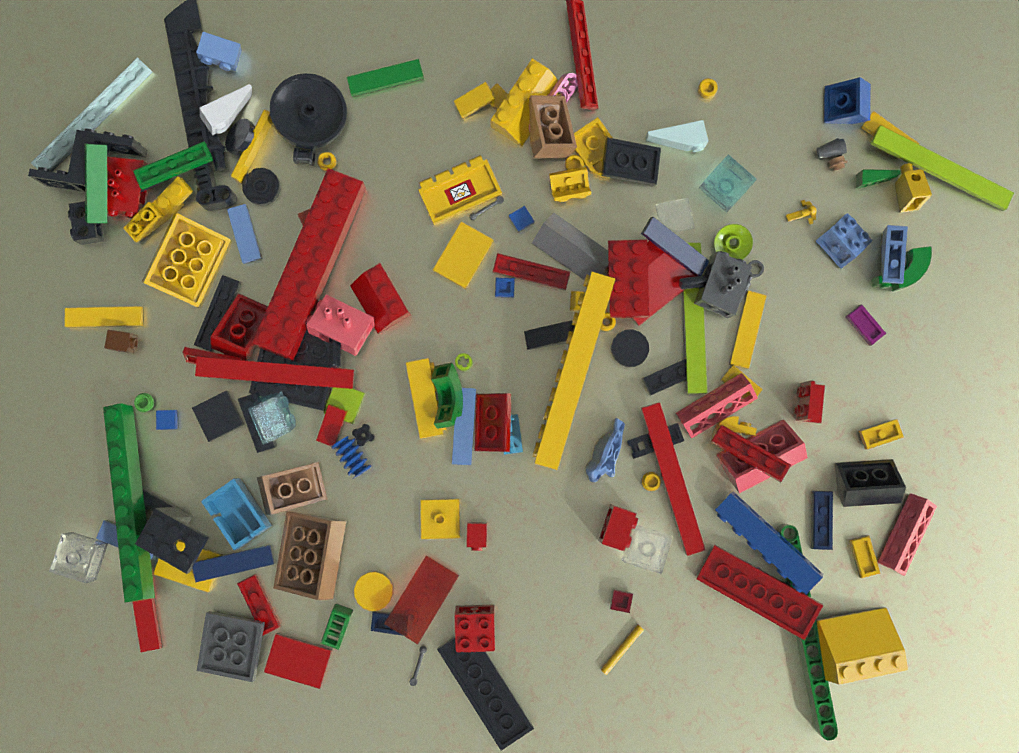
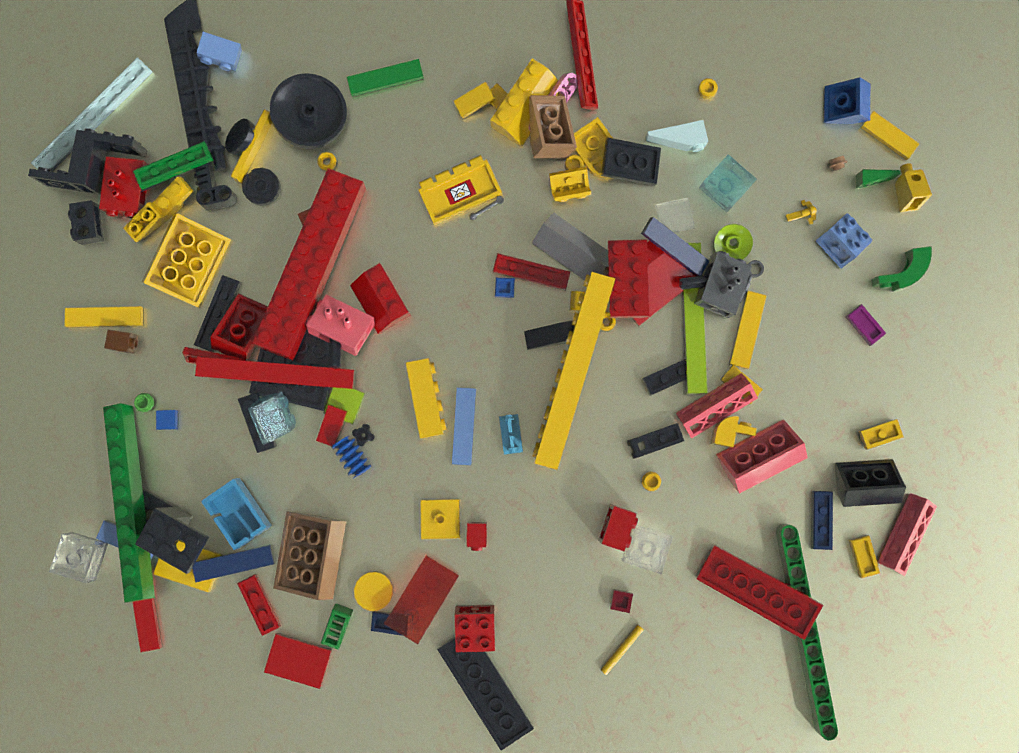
tile [85,144,107,223] -> none
black tile [192,391,244,442] -> none
dark grey plate [197,611,265,682] -> none
white slope [199,84,252,135] -> none
medium blue tile [227,204,262,264] -> none
medium nougat slope [257,462,327,515] -> none
black bush [293,147,316,166] -> none
dark grey hinge [409,646,427,686] -> none
green arch [431,362,463,429] -> none
yellow tile [433,222,494,290] -> none
lime bush [455,353,472,371] -> none
red tile [474,393,511,452] -> none
blue tile [509,206,535,233] -> none
medium blue animal [586,418,625,482] -> none
black tile [611,329,649,367] -> none
red tile [641,402,705,556] -> none
red tile [711,424,791,483] -> none
blue brick [715,491,824,594] -> none
red bracket [794,380,825,424] -> none
dark grey cone [816,138,847,159] -> none
yellow slope [816,607,908,685] -> none
lime tile [870,125,1014,211] -> none
medium blue slope [881,225,908,284] -> none

